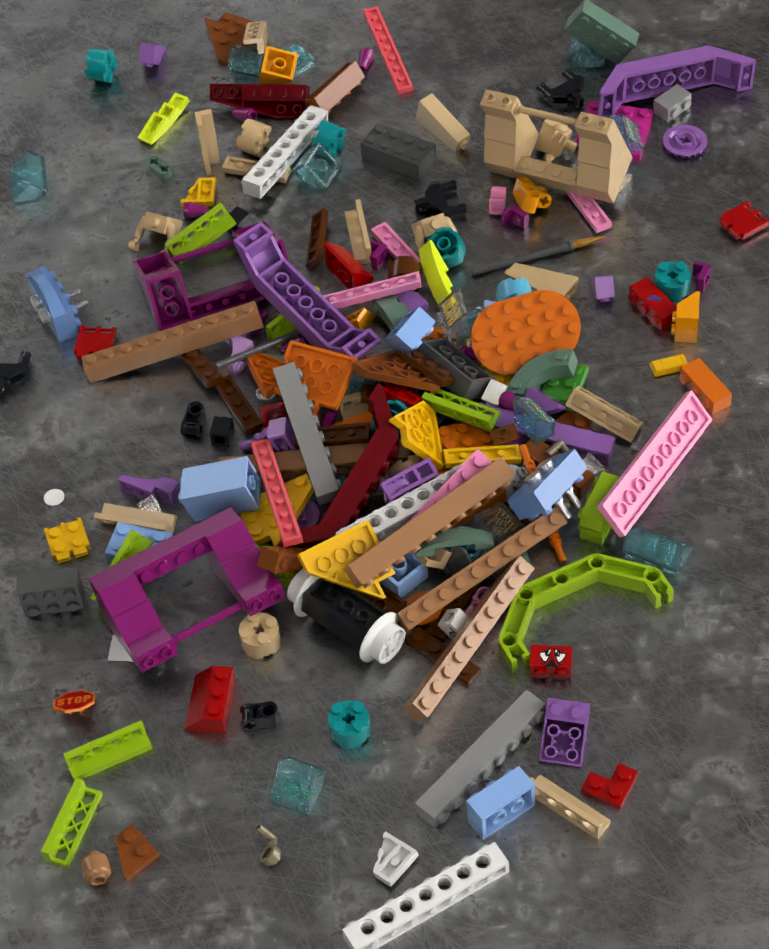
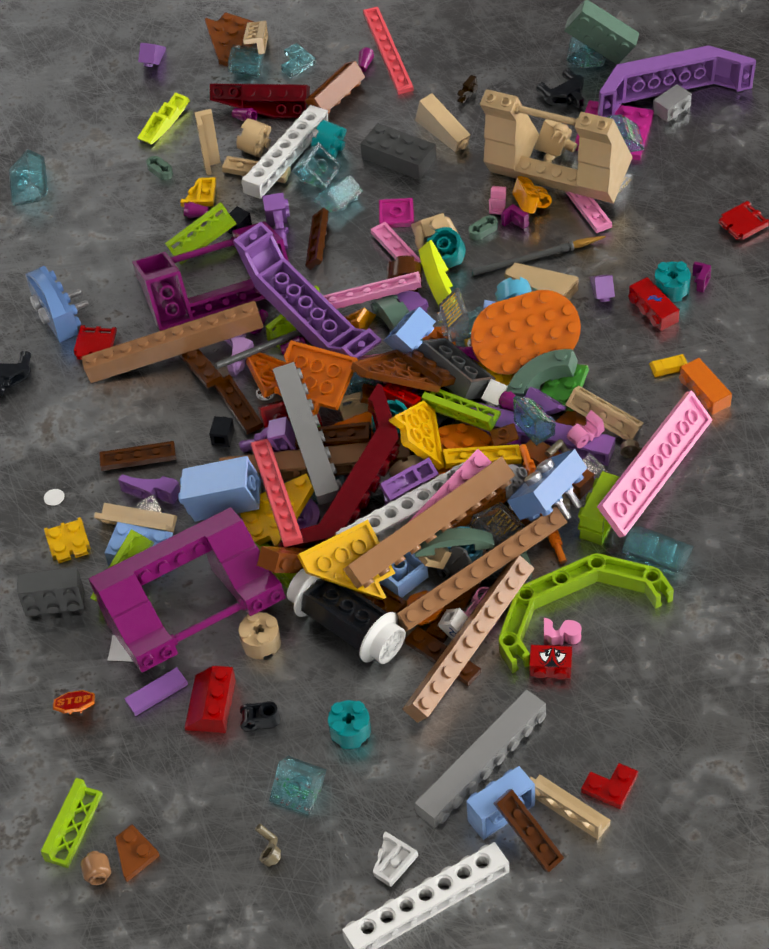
lime fence [63,720,153,781] -> none
teal brick [84,48,118,83] -> none
tan torso [128,211,183,256] -> none
black piece [180,401,206,438] -> none
light orange slope [258,46,298,84] -> none
red slope [323,242,374,289] -> none
magenta tile [323,410,338,426] -> none
tan fence [344,199,372,264] -> none
magenta bracket [370,240,388,271] -> none
black connector [414,179,467,219] -> none
medium lavender slope [539,698,591,767] -> none
medium lavender gear [663,125,707,158] -> none
light orange slope [671,291,700,343] -> none
none -> reddish brown plate [99,441,176,471]
none -> medium lavender tile [124,667,188,716]
none -> medium lavender brick [262,193,290,250]
none -> clear light blue slope [313,174,363,213]
none -> dark pink tile [379,198,414,228]
none -> dark brown plate [457,75,478,103]
none -> sand green beam [469,215,498,240]
none -> reddish brown plate [493,789,564,872]
none -> bright pink leg [544,618,582,646]
none -> bright pink leg [567,410,605,449]
none -> dark tan plate [620,439,642,458]

